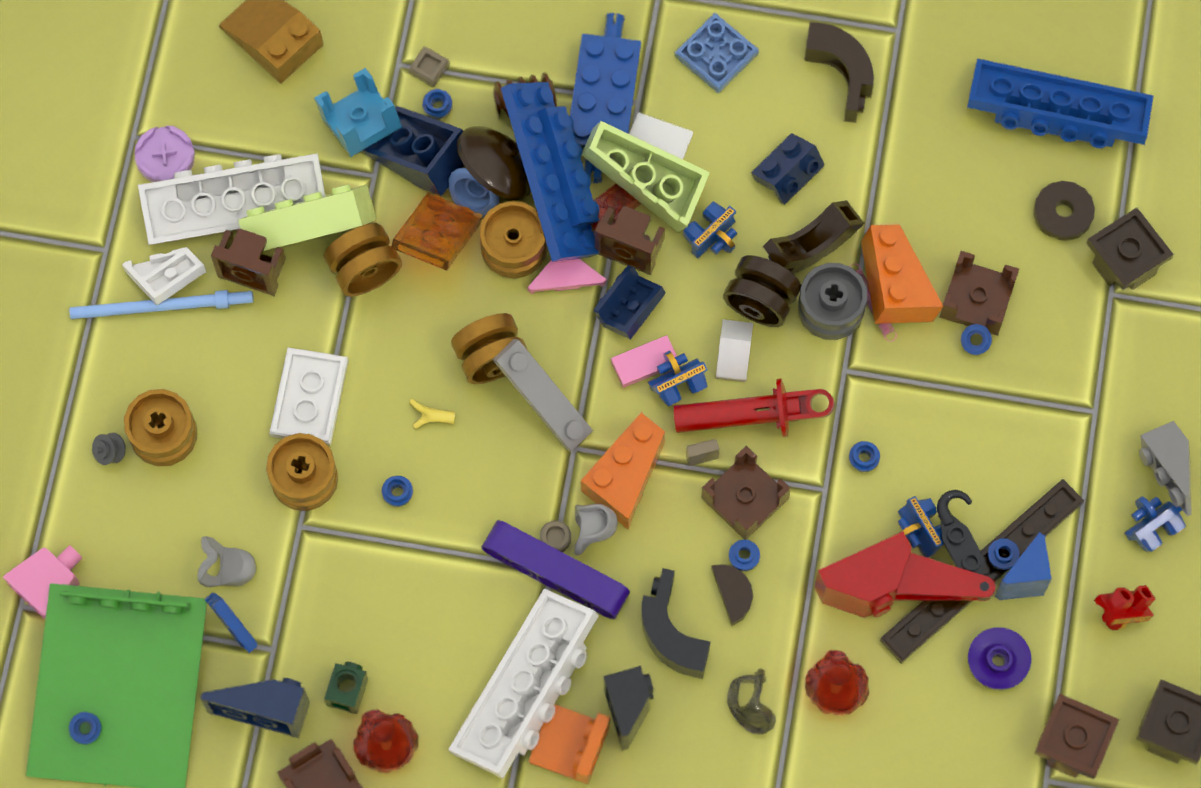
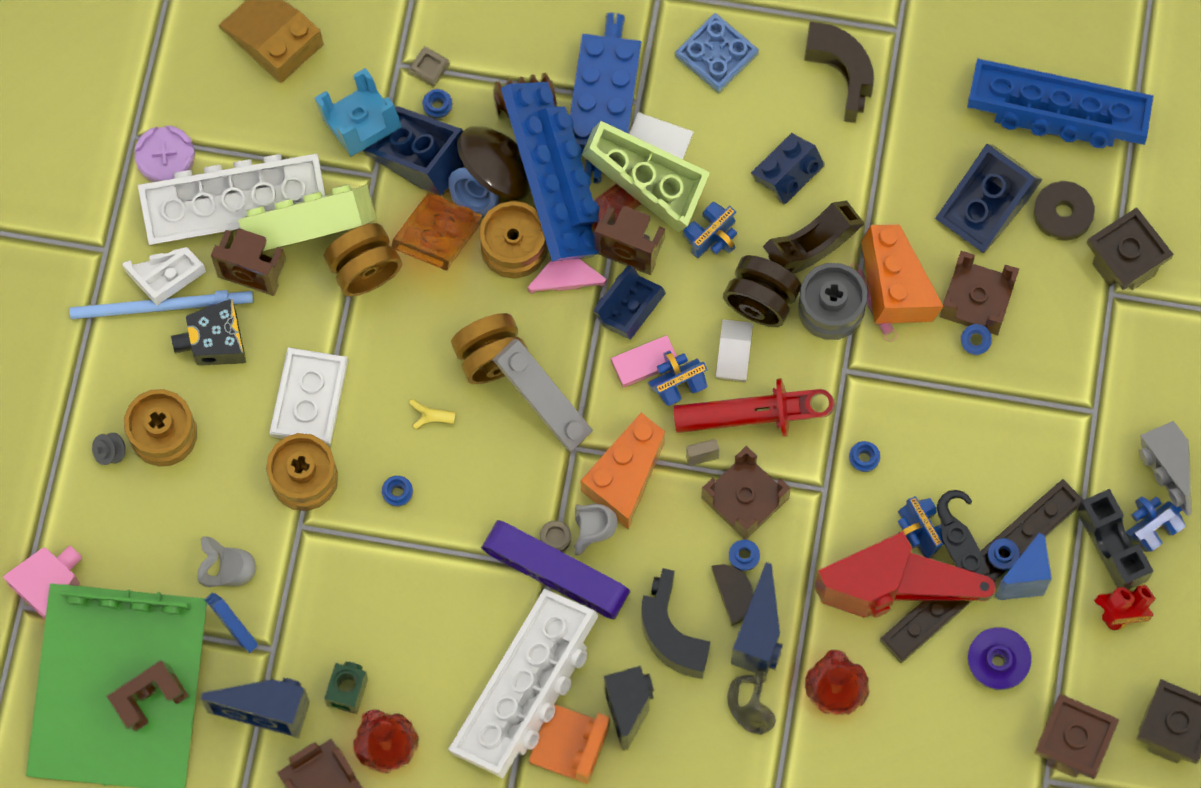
blue plate [69,712,101,744] -> none
none -> reddish brown panel [107,660,190,732]
none -> black torso [171,299,246,366]
none -> dark blue slope [731,562,783,677]
none -> dark blue slope [935,144,1043,253]
none -> black arch [1077,488,1154,590]

